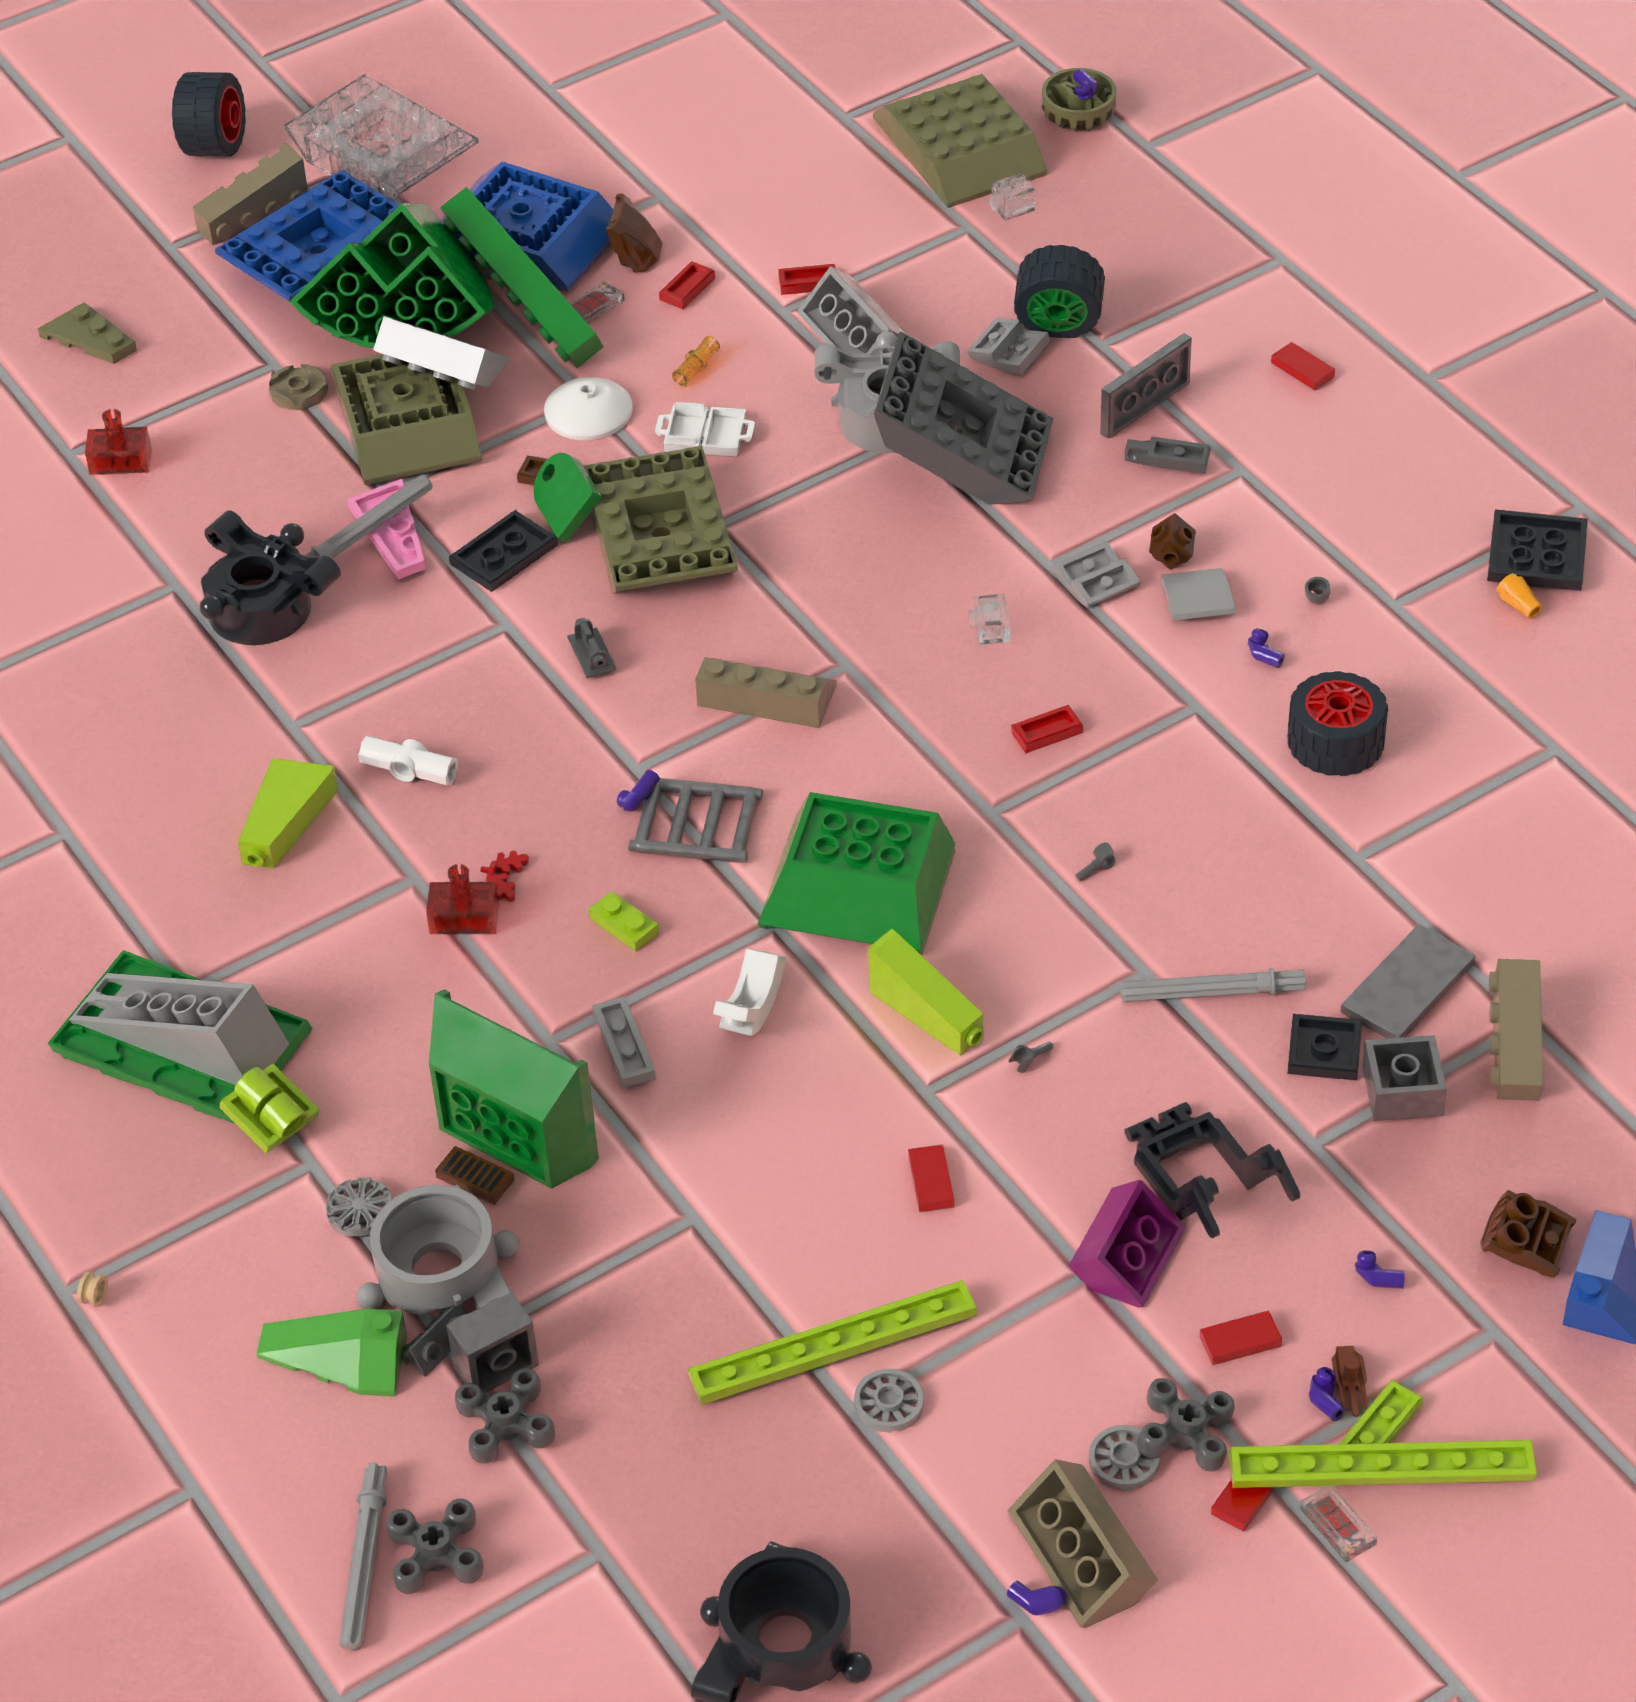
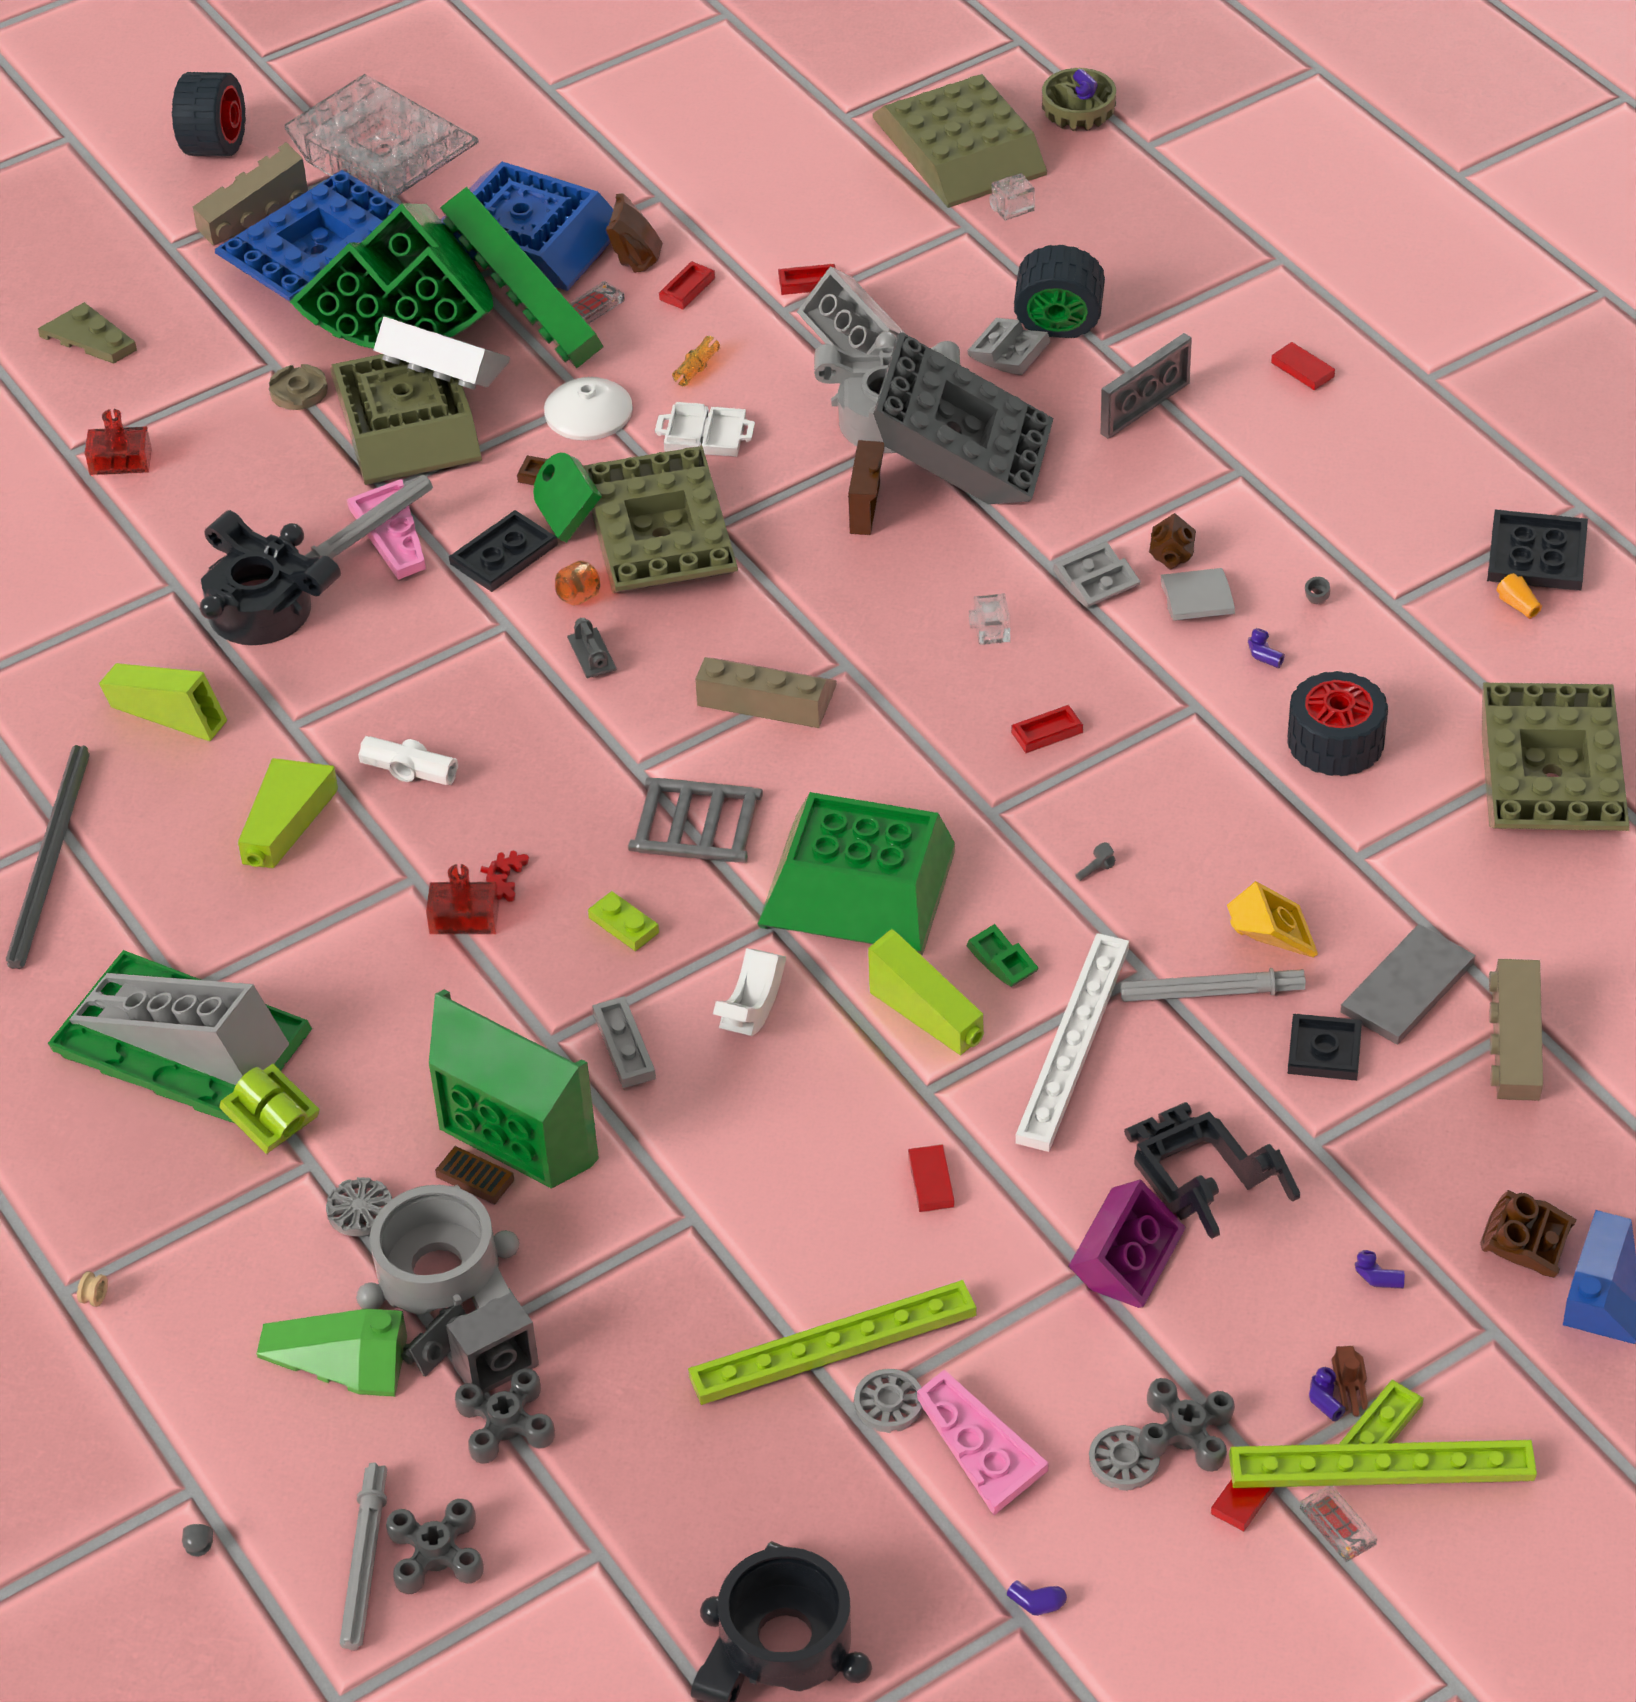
dark purple arm [617,769,660,811] -> none
dark tan slope [1007,1459,1158,1628] -> none
dark grey hand [1008,1041,1053,1073] -> none
dark grey hinge [1125,436,1211,474] -> none
red tile [1200,1310,1282,1365] -> none
flat silver brick [1362,1035,1447,1121] -> none
none -> dark grey axle [6,745,90,969]
none -> lime slope [99,663,227,741]
none -> dark grey hinge [182,1524,213,1557]
none -> clear orange head [555,560,601,606]
none -> reddish brown container [848,440,885,535]
none -> bright pink wing [917,1370,1049,1515]
none -> green slope [966,924,1038,987]
none -> white plate [1016,933,1129,1152]
none -> yellow slope [1227,881,1318,958]
none -> olive slope [1482,682,1629,831]

